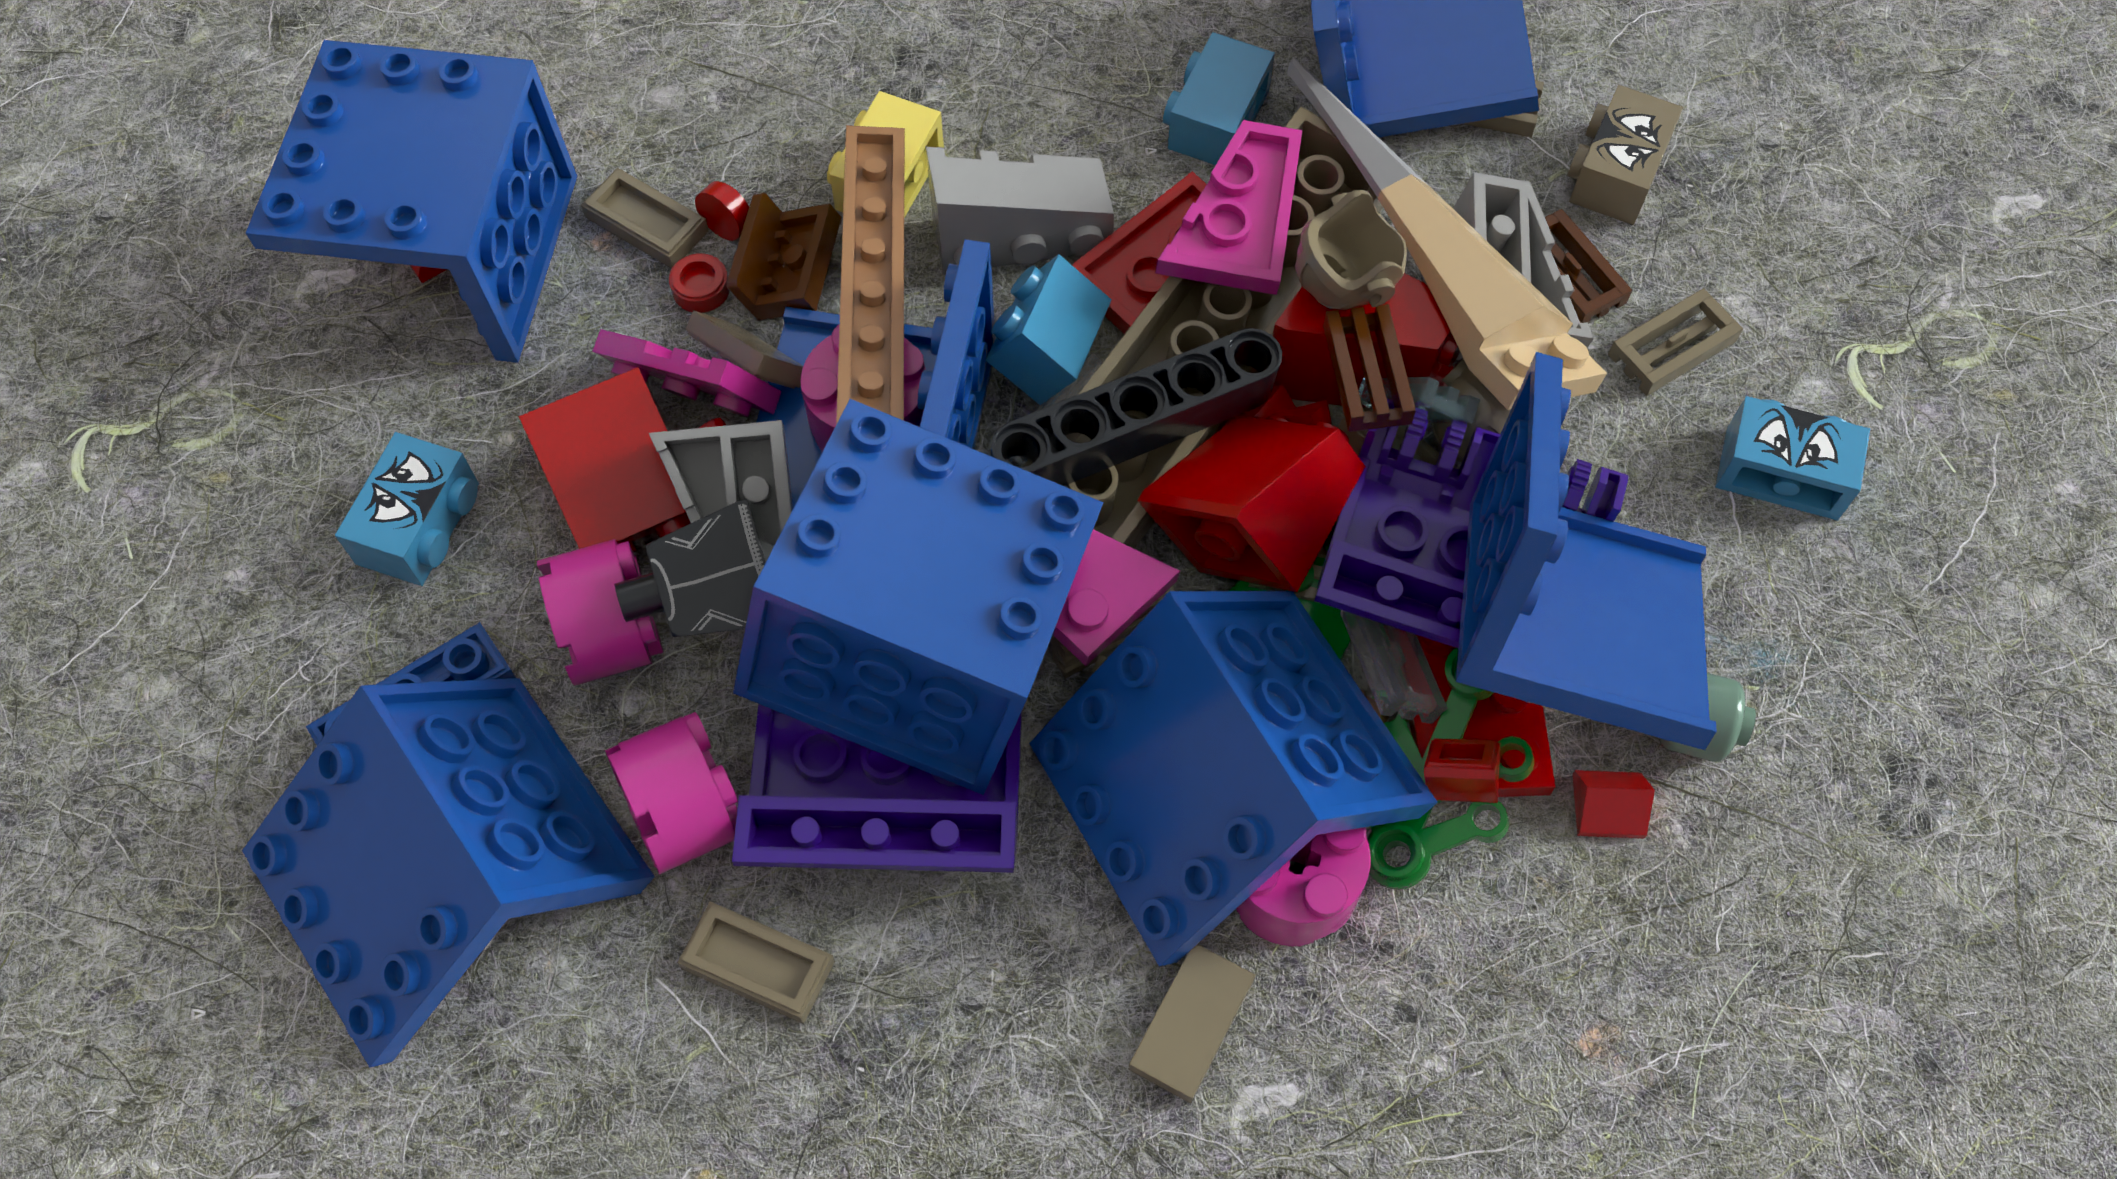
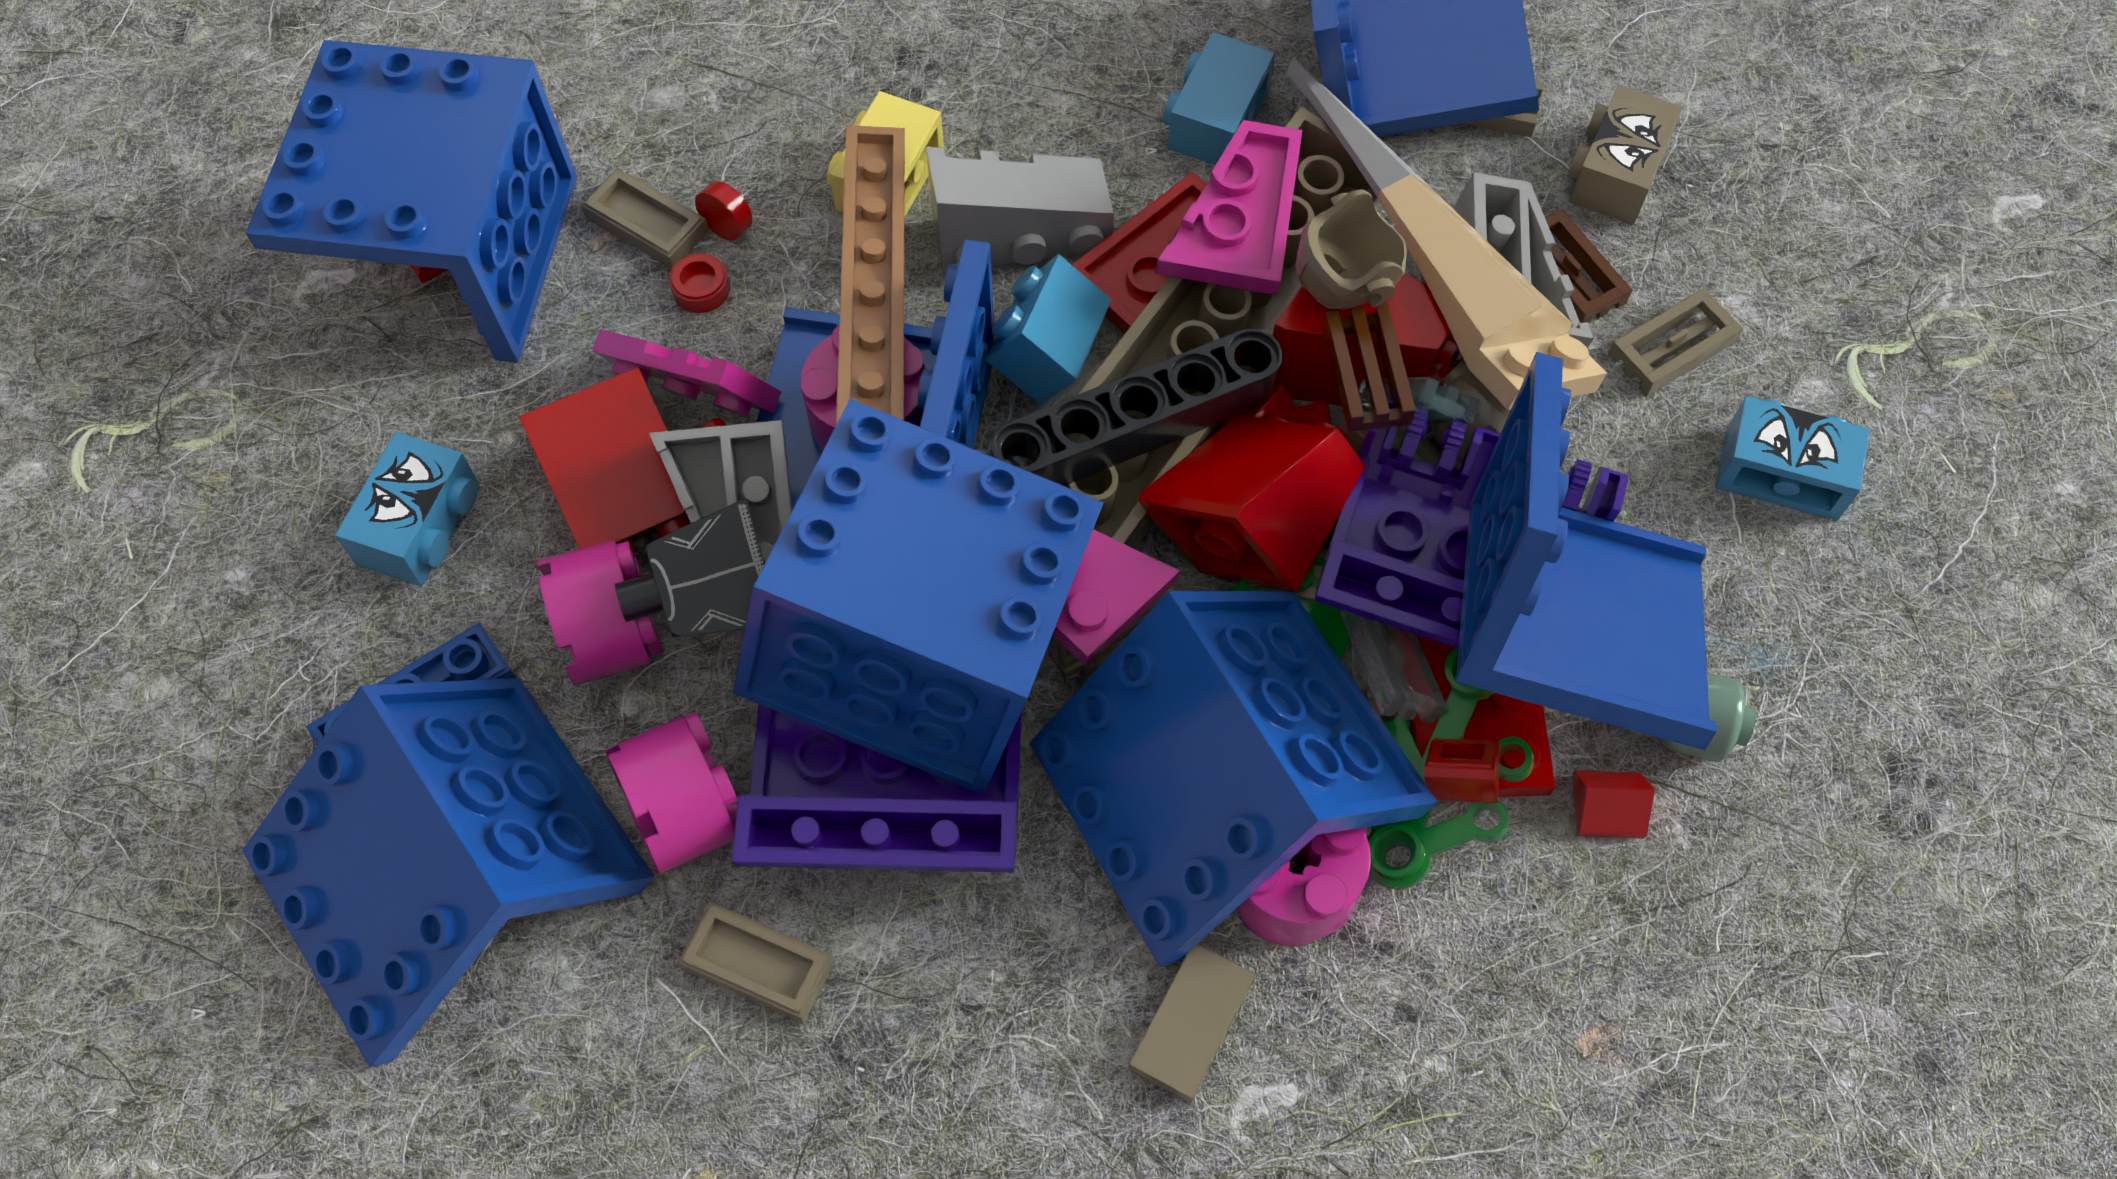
dark tan tile [685,310,803,389] -> none
reddish brown bracket [727,193,842,320] -> none

